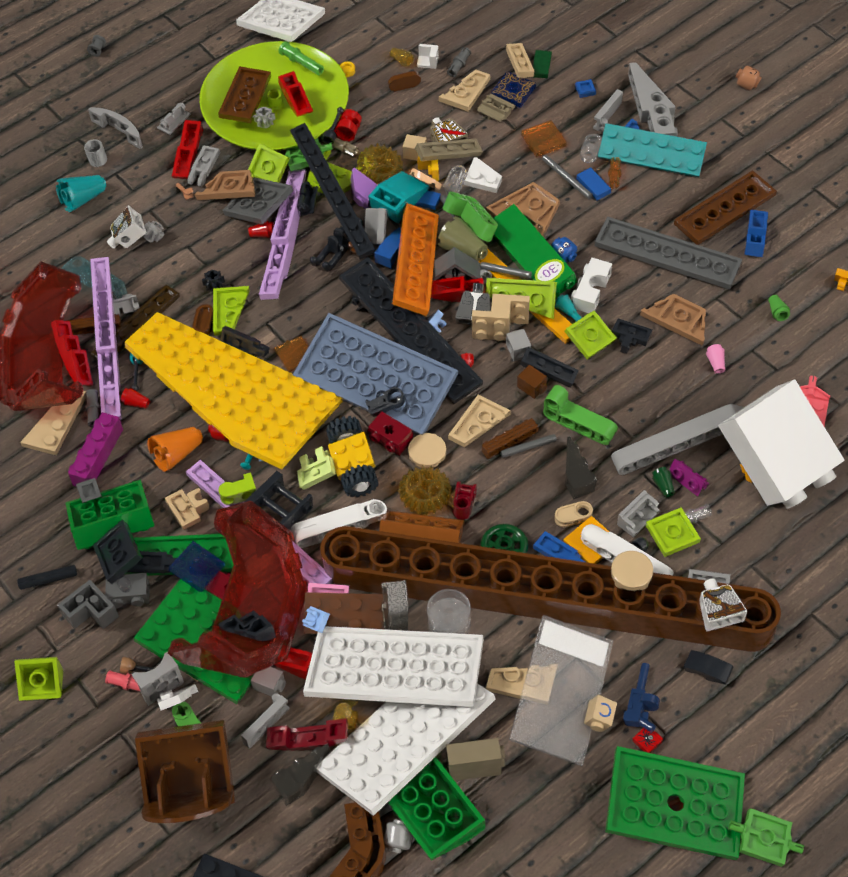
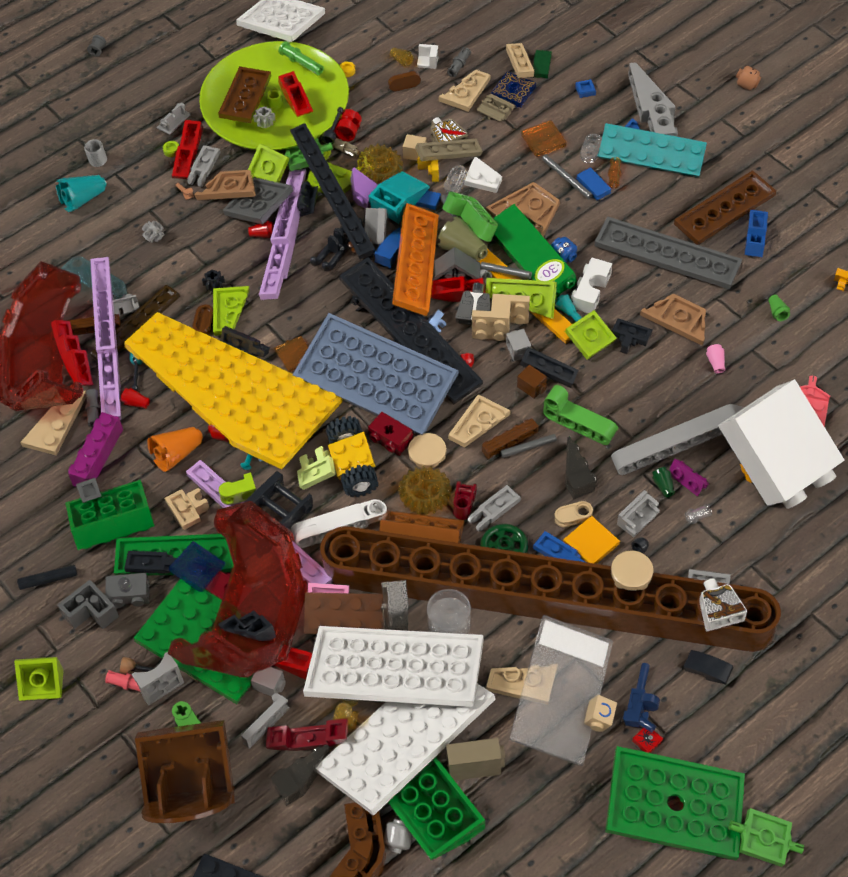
light grey slope [88,107,142,149] -> none
black plate [93,520,142,584] -> none
white torso [107,205,147,248] -> none
white wing [157,684,198,711] -> none
light blue tile [302,606,330,633] -> none
black piece [365,387,406,417] -> none
light nougat tile [410,168,442,190] -> none
white piece [581,524,674,575] -> none
light grey hinge [593,89,623,131] -> none
lime plate [646,507,701,557] -> none
none -> lime tile [163,141,179,157]
none -> light grey hinge [468,485,521,531]

